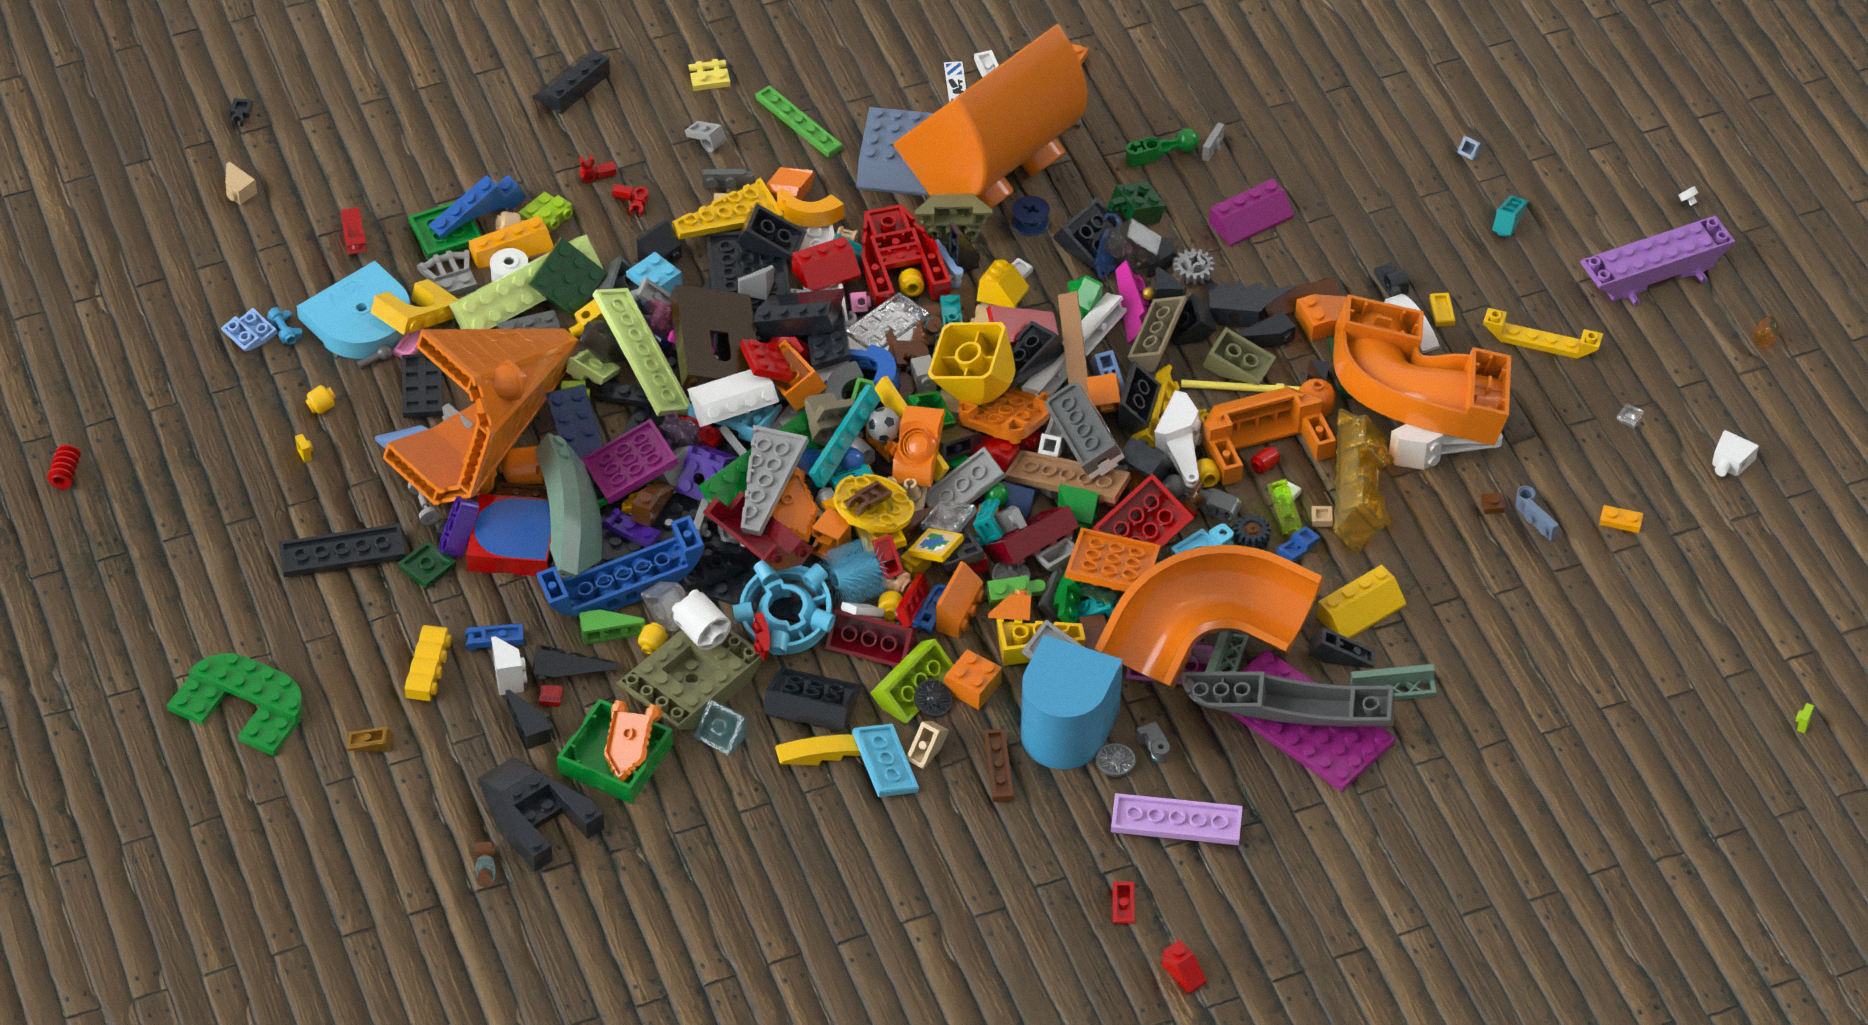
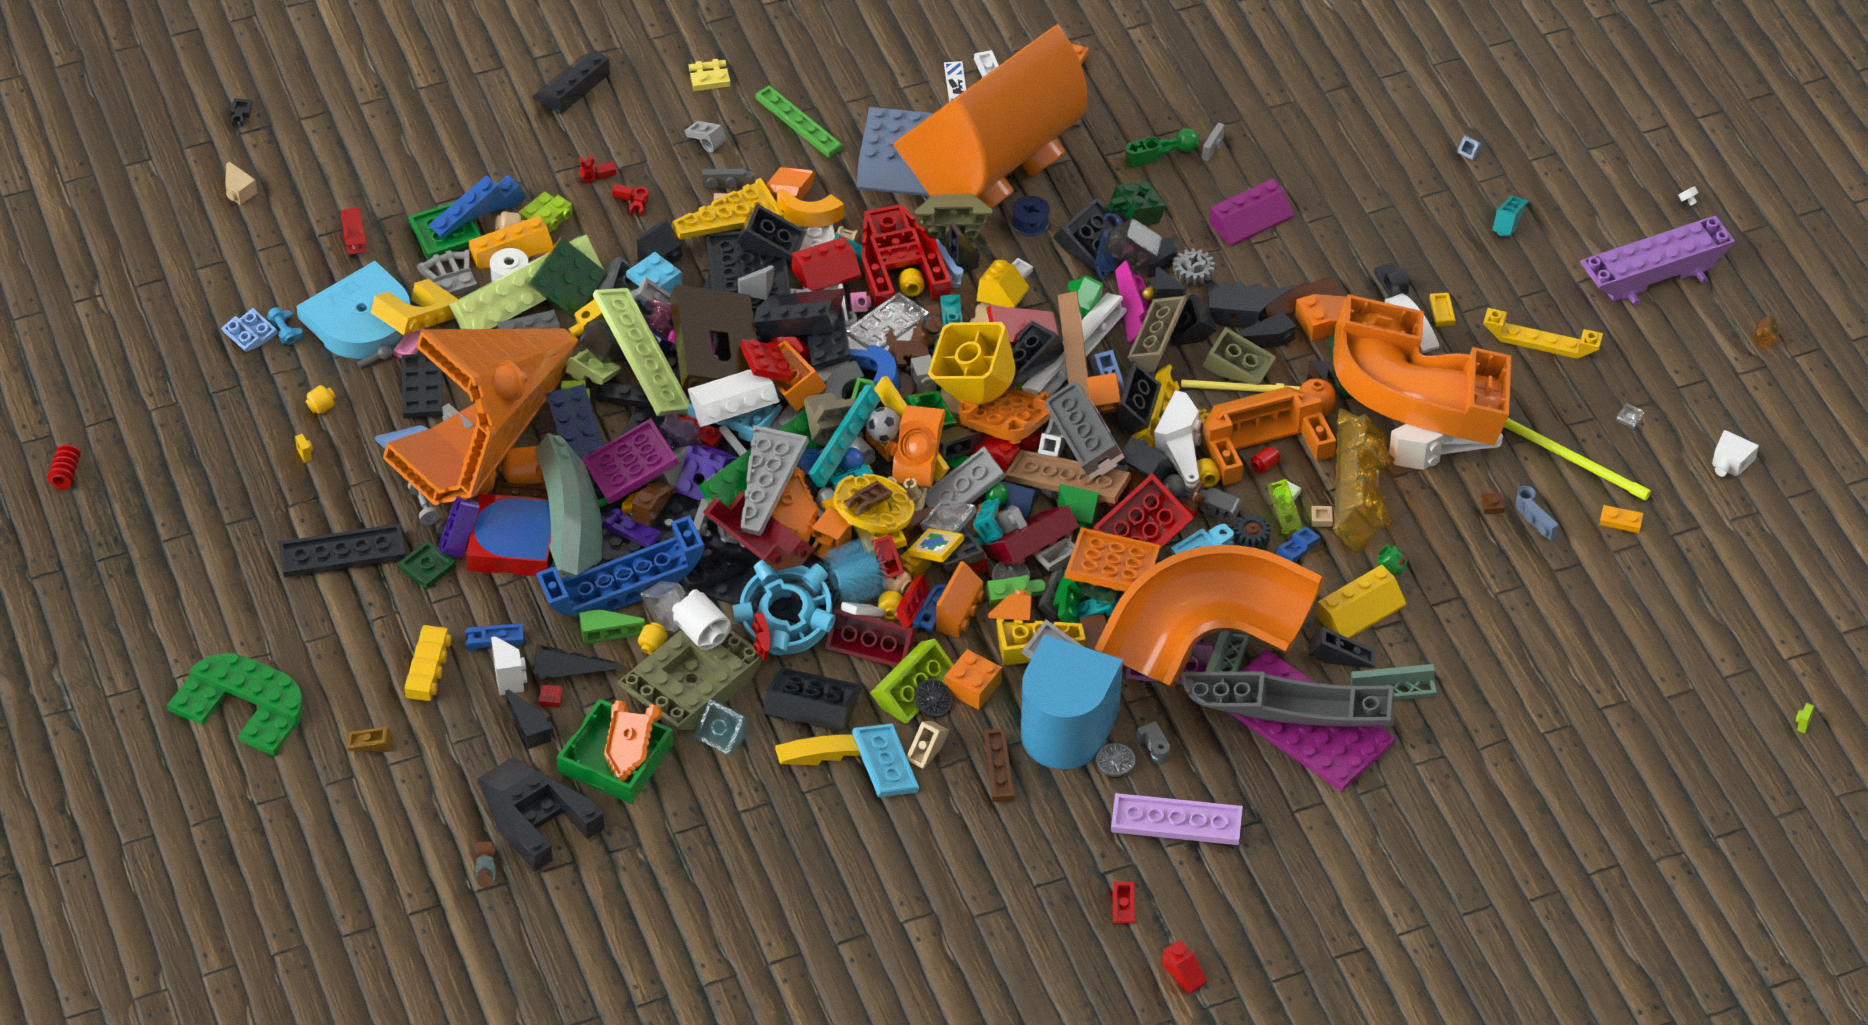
none -> green head [1377,545,1407,575]
none -> neon yellow piece [1504,418,1651,501]

